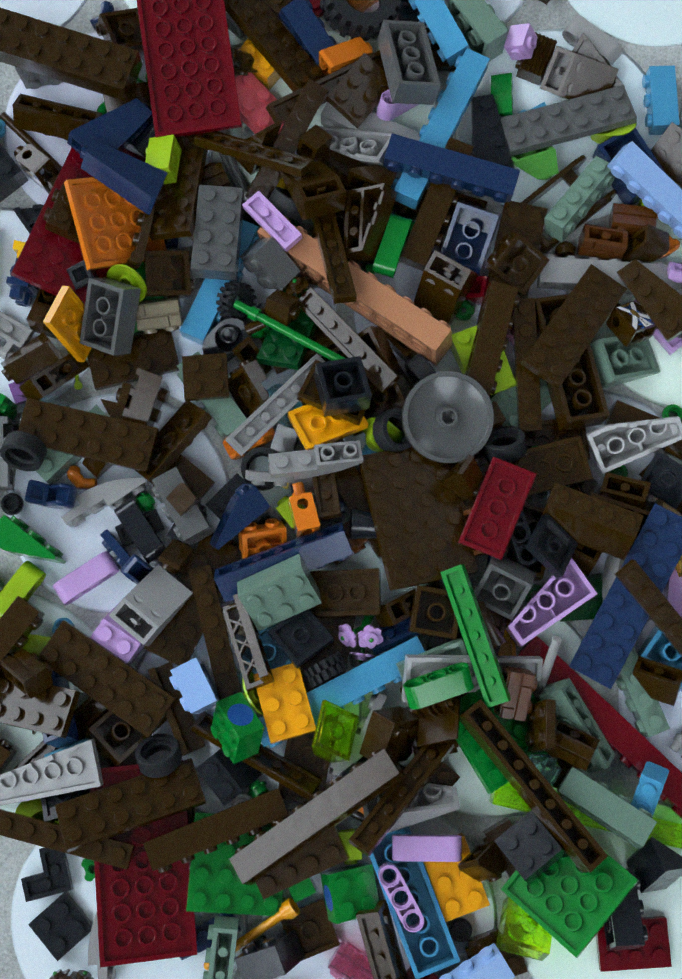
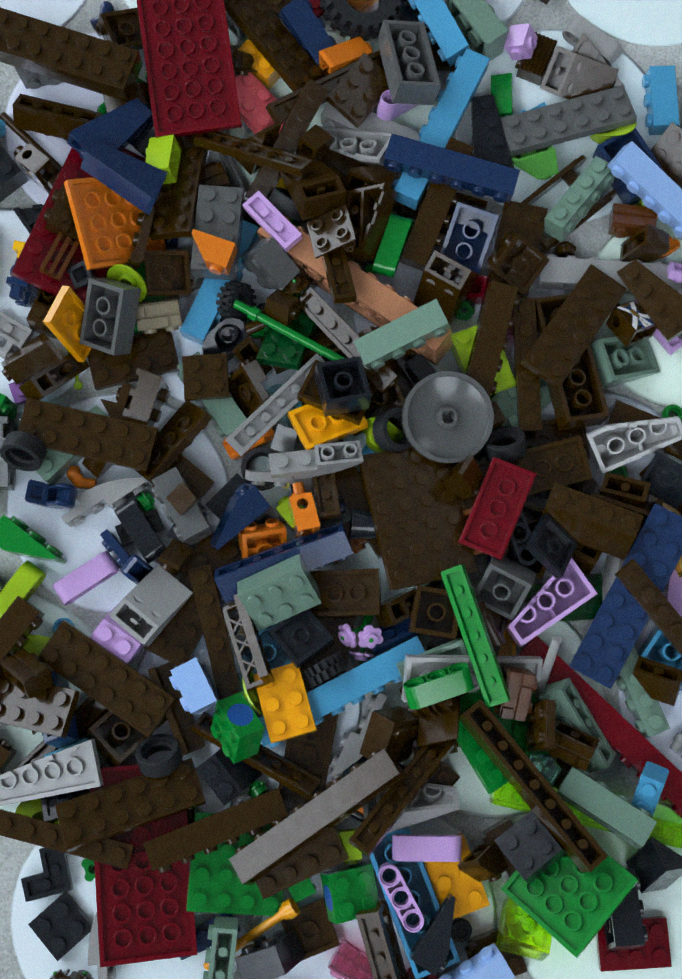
black plate [1,493,24,515] -> none
clear neon green slope [312,700,359,762] -> none
reddish brown brick [577,224,628,260] -> none
none -> reddish brown tile [39,232,80,282]
none -> orange slope [192,229,237,275]
none -> dark brown hinge [307,204,356,259]
none -> sand green brick [354,299,451,370]
none -> black slope [409,892,455,976]

